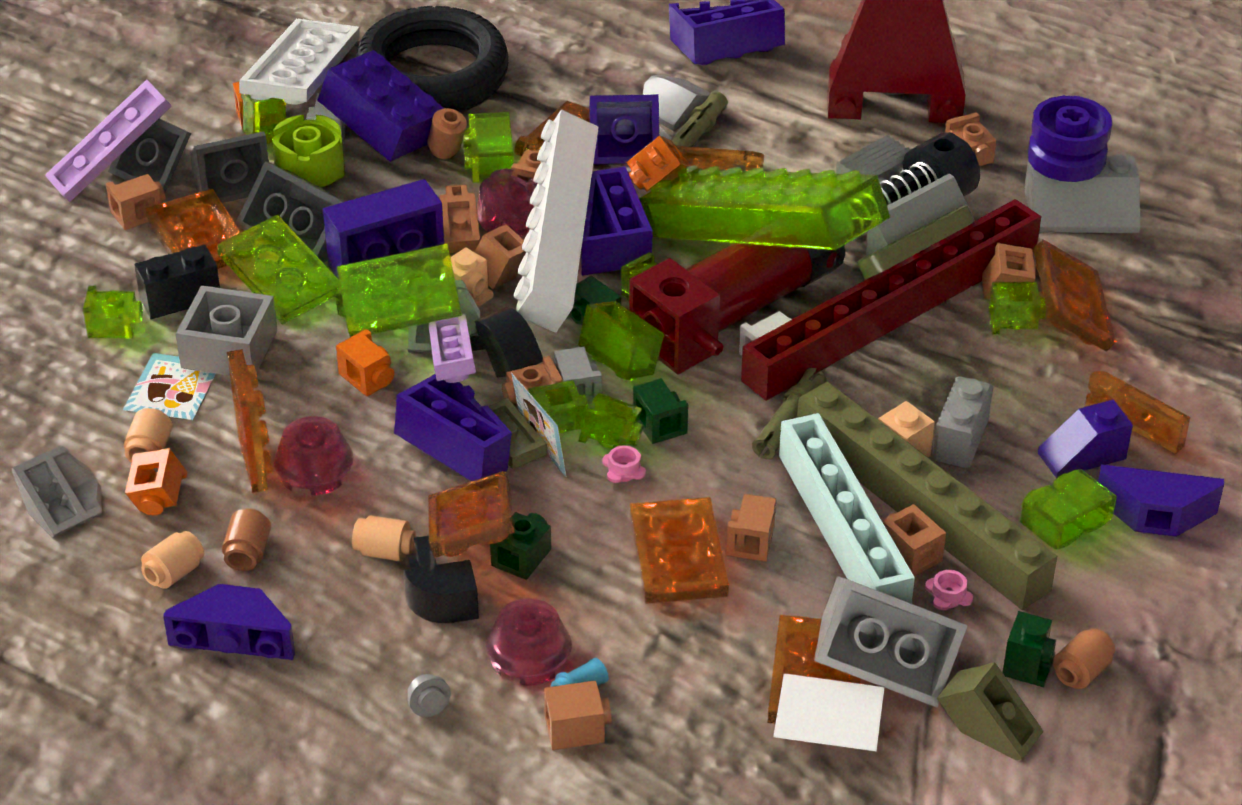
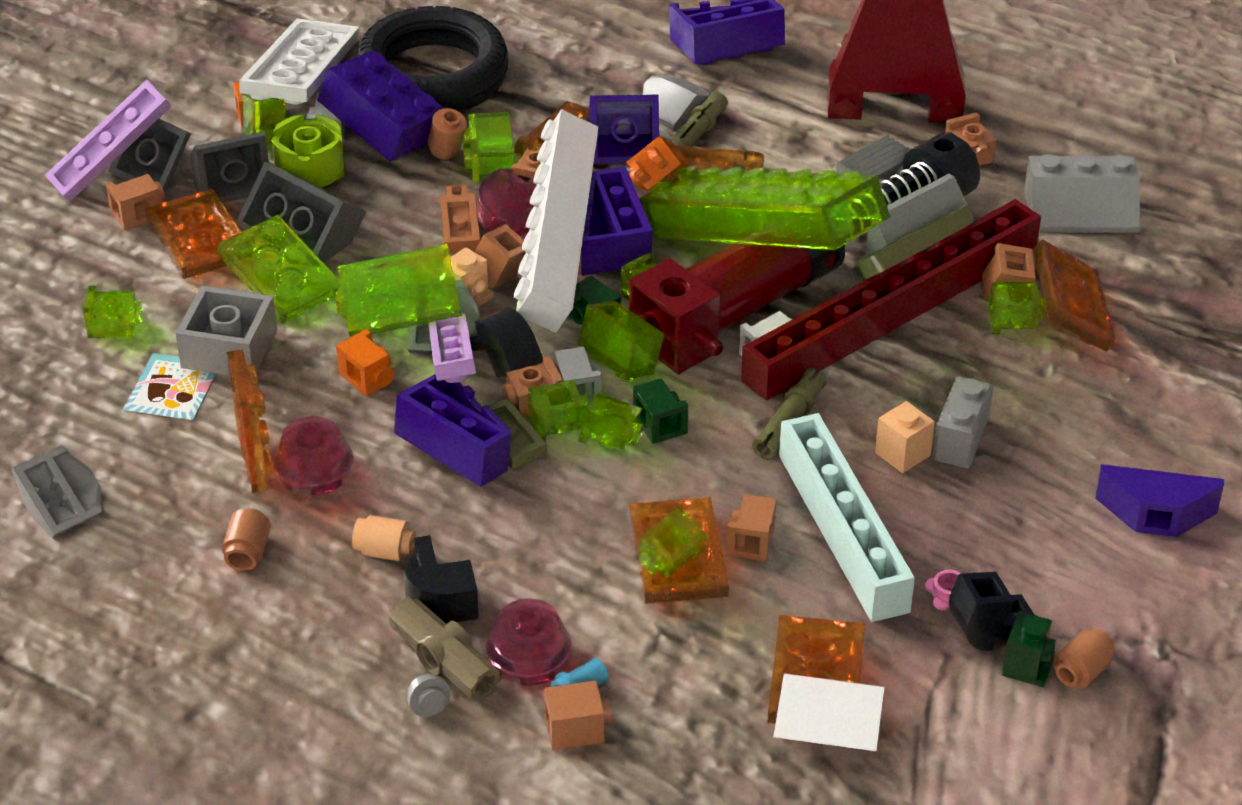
light nougat brick [124,408,173,463] -> none
orange brick [125,448,188,516] -> none
black brick [134,244,220,319] -> none
light nougat brick [141,531,204,589] -> none
dark purple slope [163,584,295,660] -> none
dark purple brick [323,179,445,290] -> none
clear orange plate [428,471,515,558] -> none
dark green brick [490,512,552,580] -> none
sticker [511,372,567,477] -> none
bright pink plate [602,445,646,483] -> none
olive brick [797,381,1058,610] -> none
light grey slope [814,576,968,707] -> none
nougat brick [882,504,946,577] -> none
olive slope [937,662,1044,761] -> none
clear neon green brick [1020,469,1117,550] -> none
dark purple wheel [1028,95,1112,182] -> none
dark purple slope [1038,400,1133,478] -> none
clear orange plate [1085,371,1191,454] -> none
none -> dark tan piece [389,597,500,701]
none -> clear neon green brick [638,506,707,579]
none -> black brick [949,572,1034,651]

